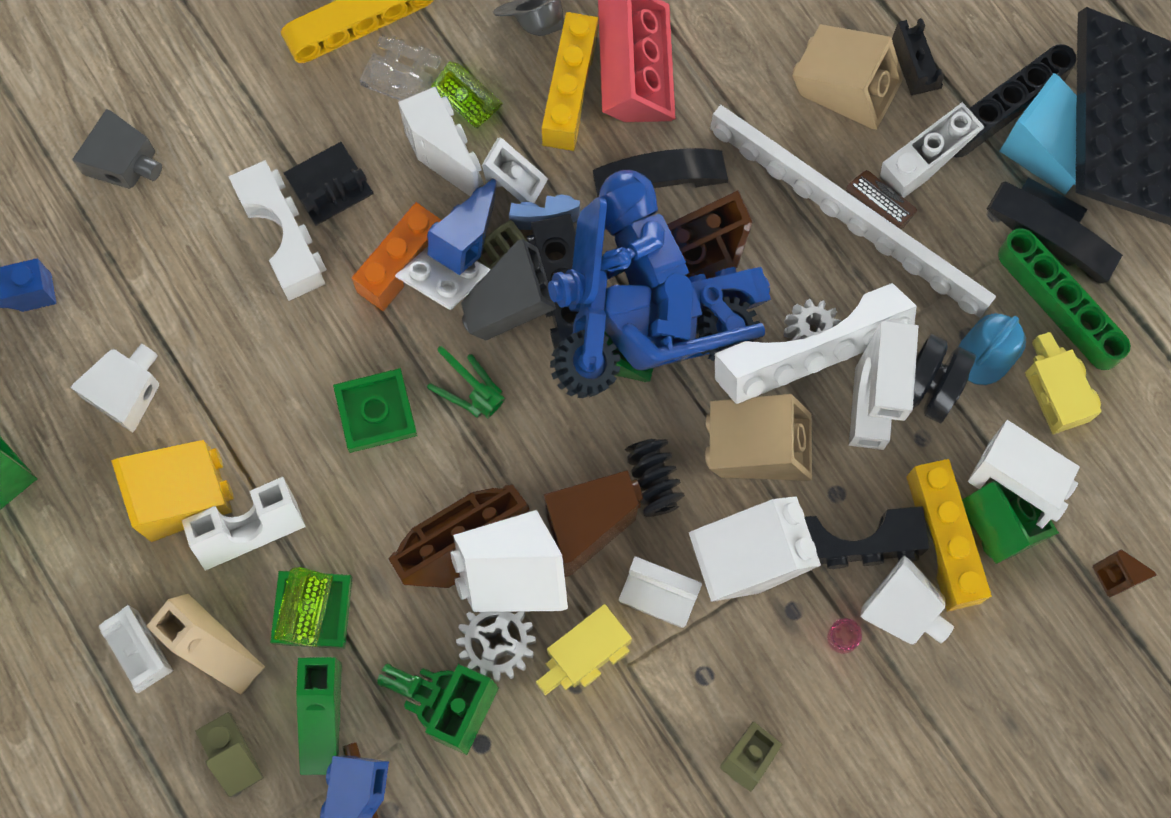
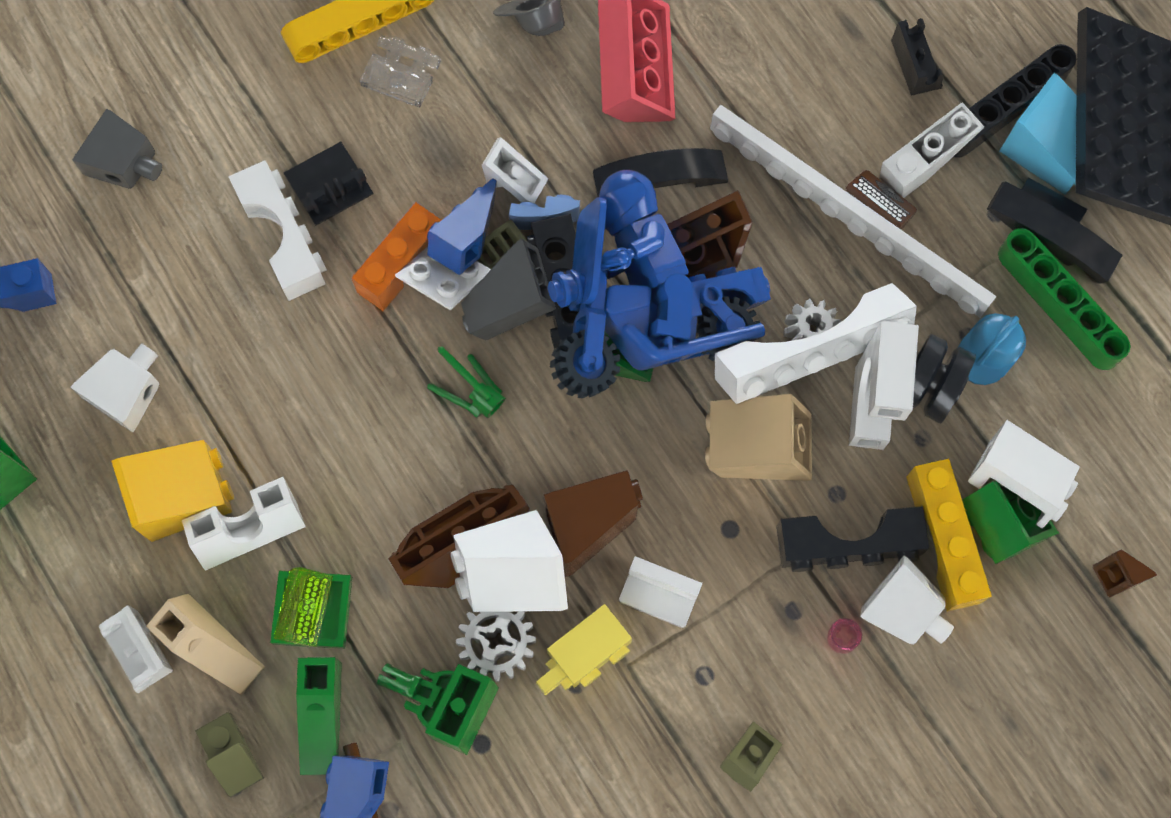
green plate [333,368,418,453] -> none
white slope [398,87,483,197] -> none
clear neon green slope [431,61,503,128] -> none
yellow arch [542,12,598,151] -> none
black piece [625,439,685,517] -> none
white slope [689,496,821,602] -> none
tan slope [792,24,904,130] -> none
light yellow hinge [1025,332,1102,435] -> none

